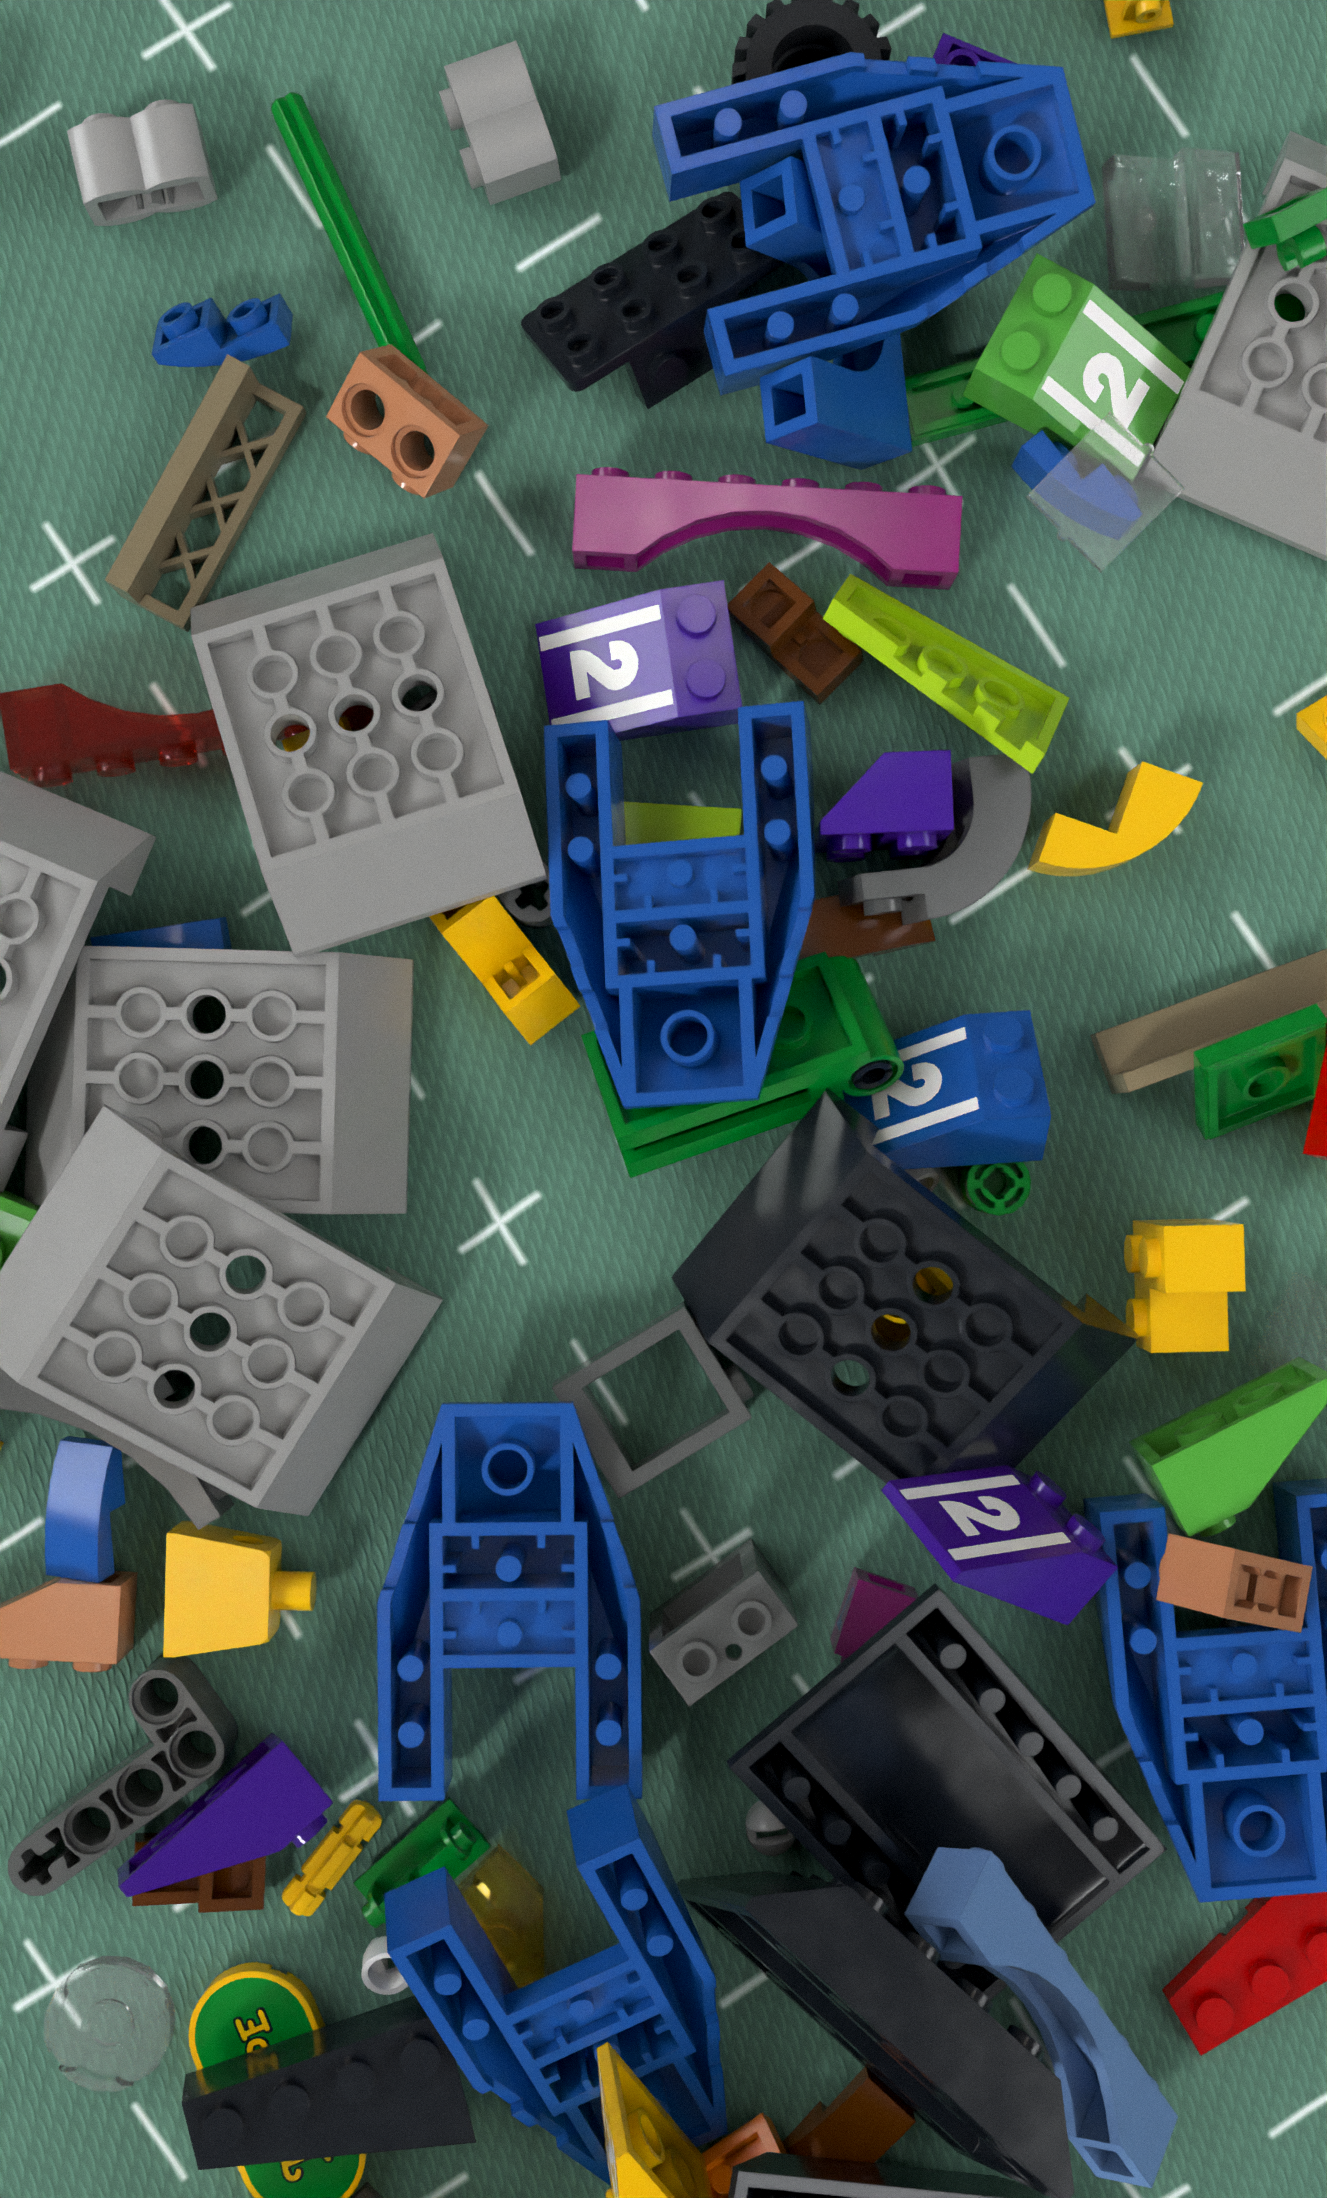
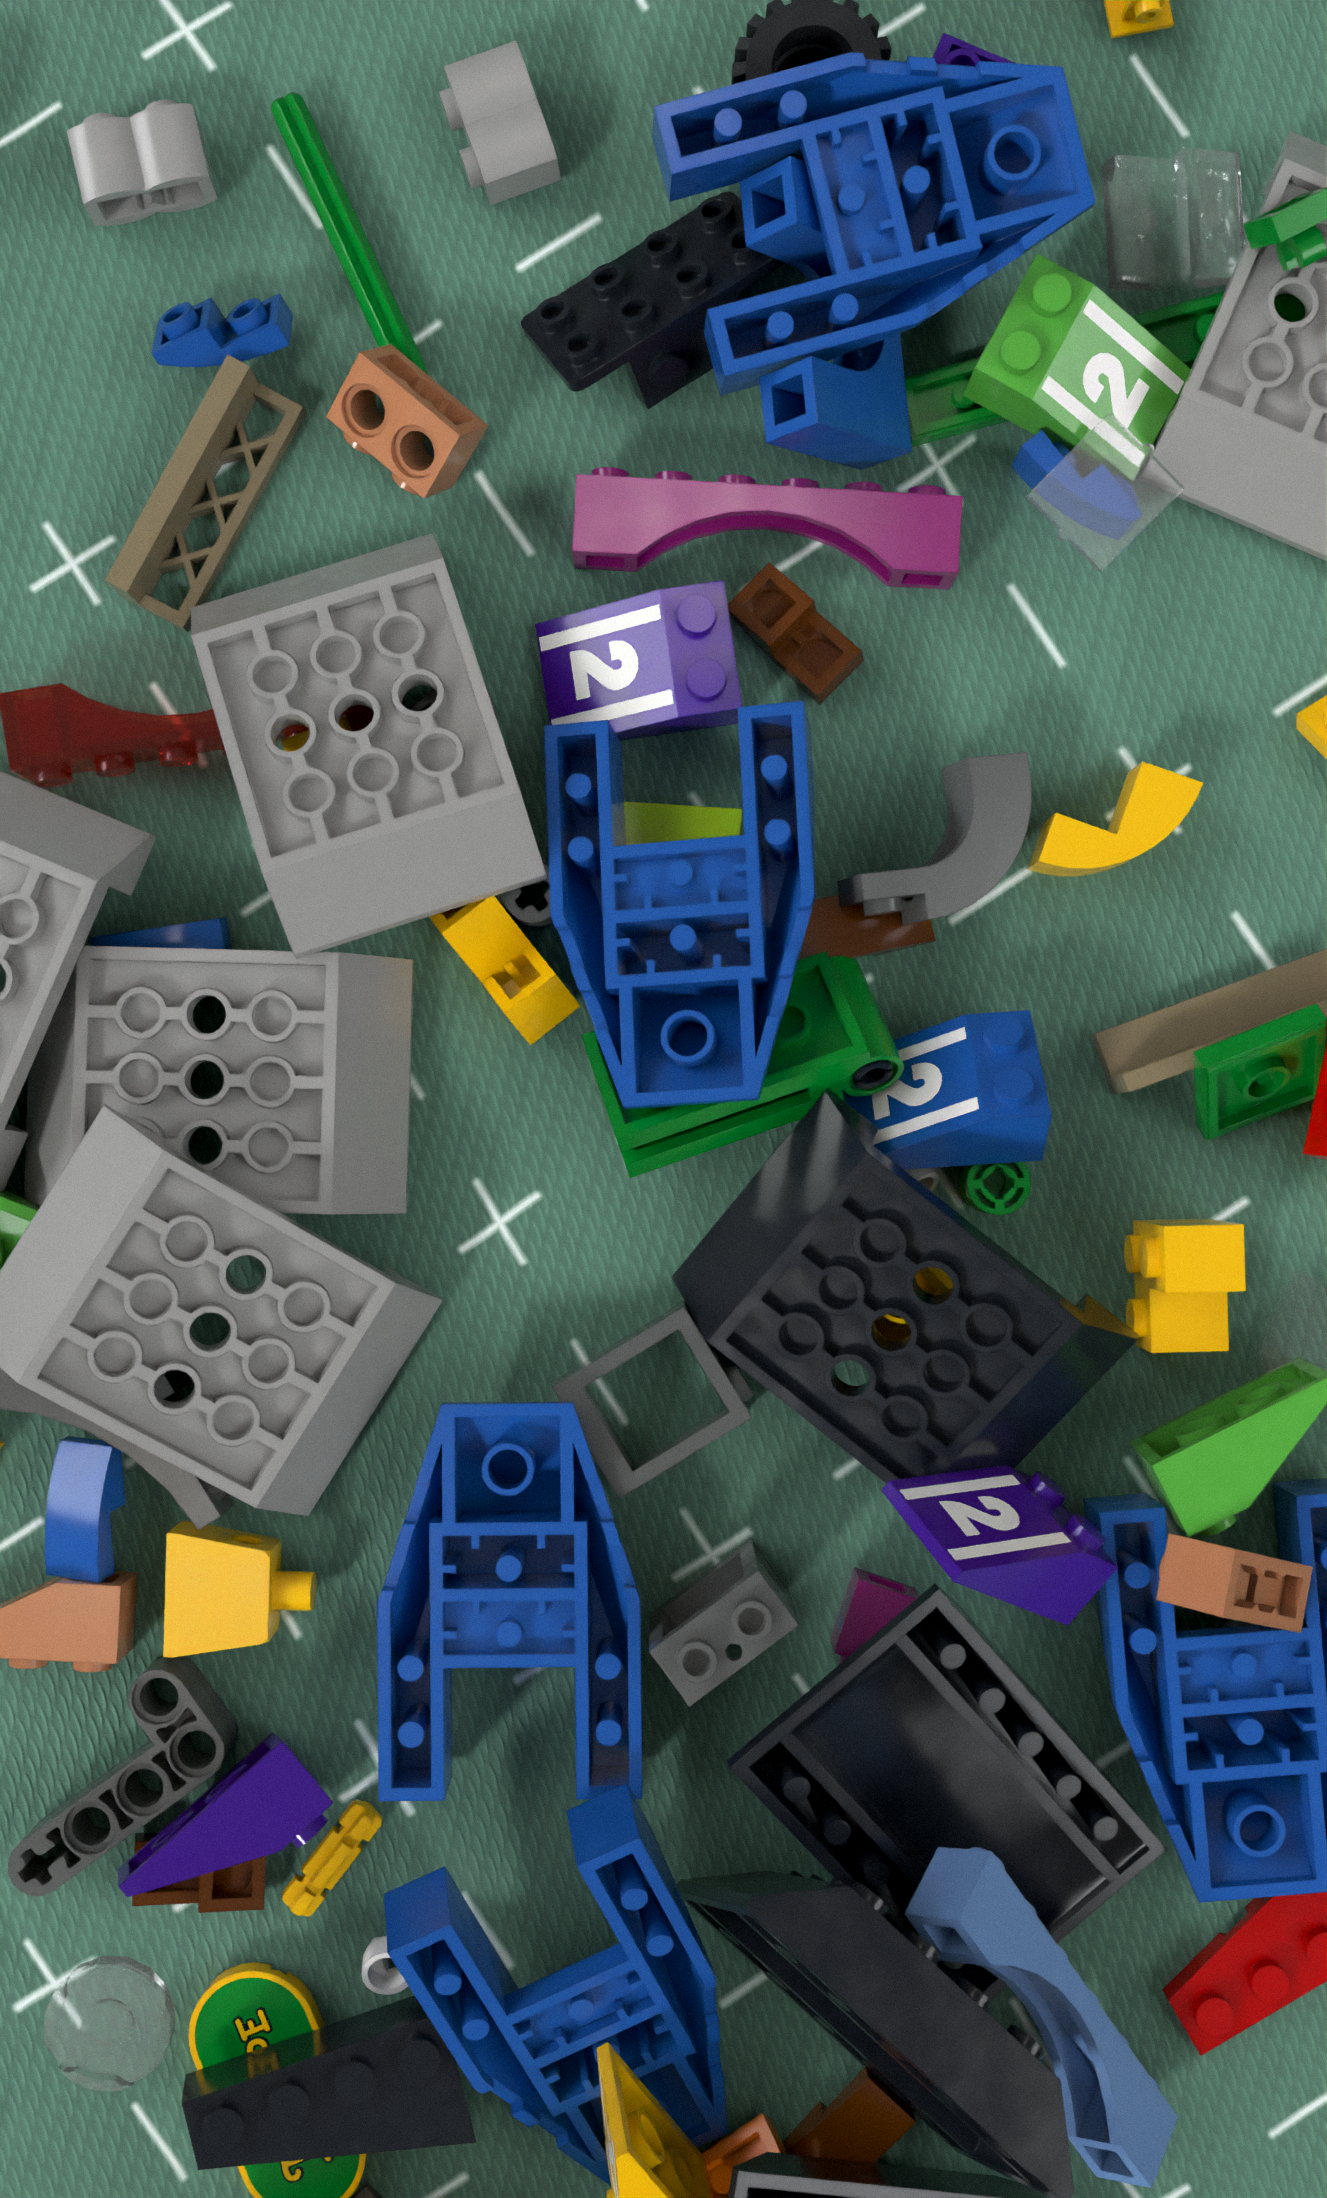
green hinge [353,1797,491,1928] -> none
clear yellow plate [458,1844,545,1988] -> none
light grey hinge [745,1800,796,1857] -> none
dark purple slope [815,750,954,863] -> none
lime wing [823,574,1069,774] -> none

